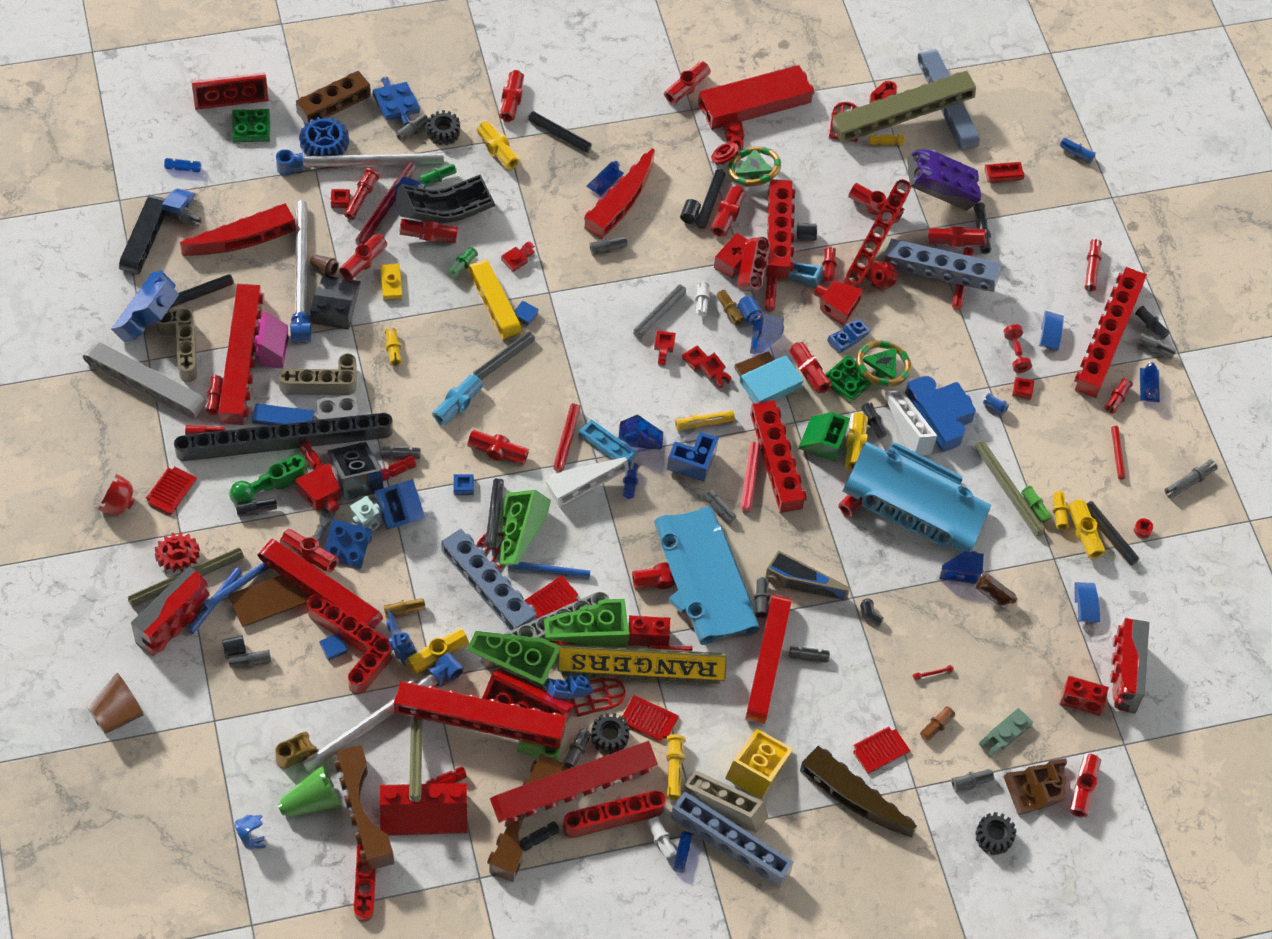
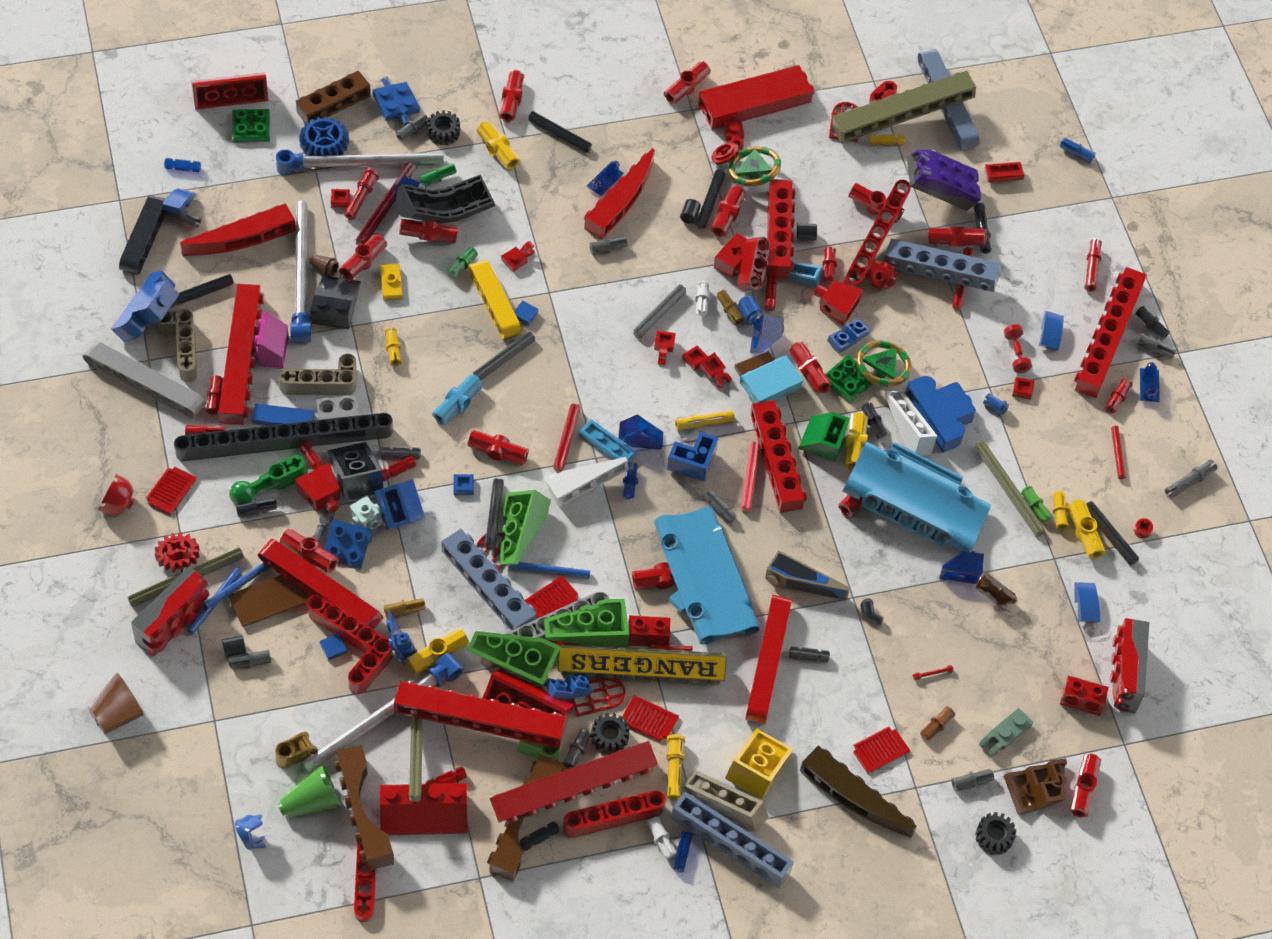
dark grey axle [754,577,770,618] -> none

